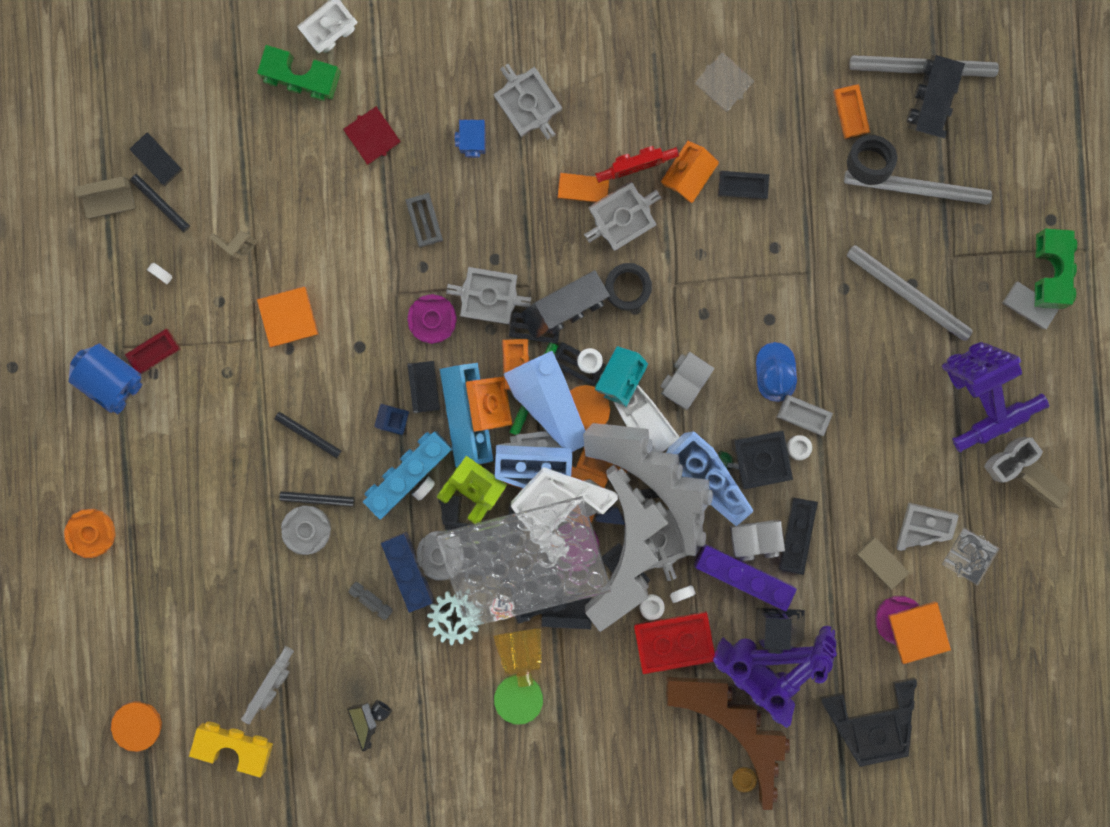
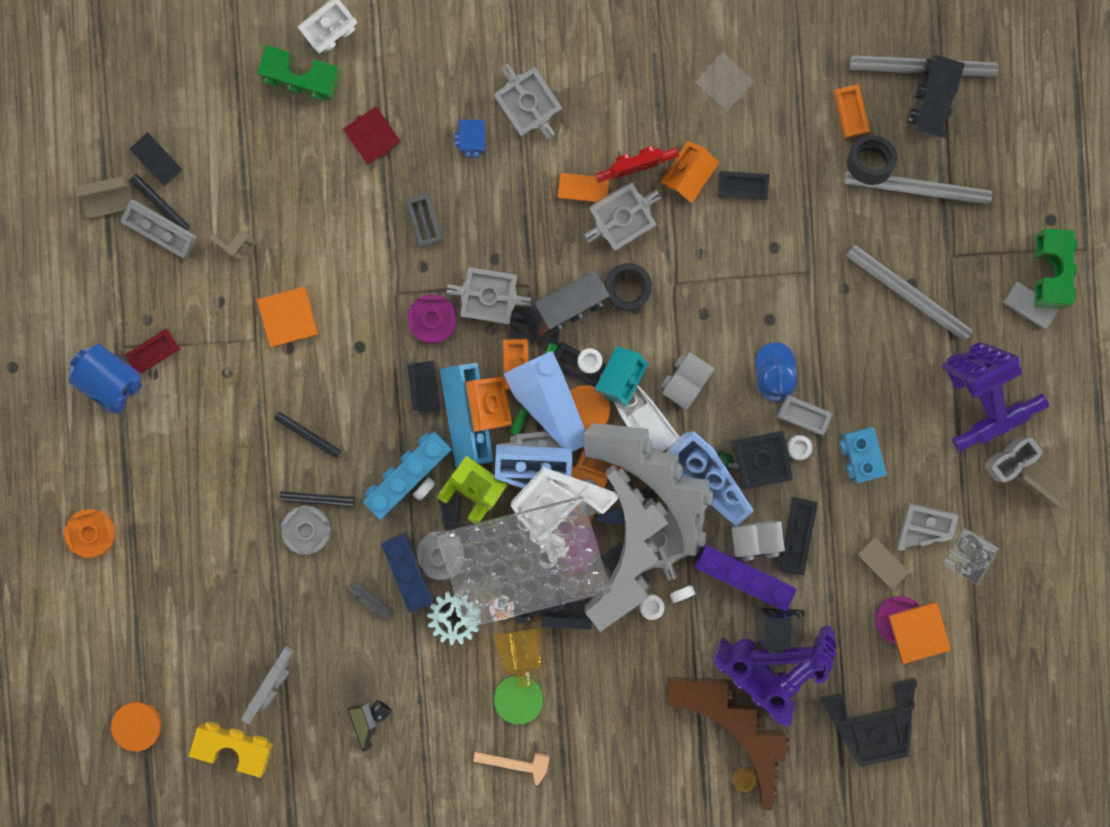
white tile [147,263,172,285] -> none
dark blue slope [374,404,409,435] -> none
red plate [634,611,715,674] -> none
none -> light grey tile [121,199,197,259]
none -> light nougat piece [473,752,550,785]
none -> dark azure brick [839,427,887,483]

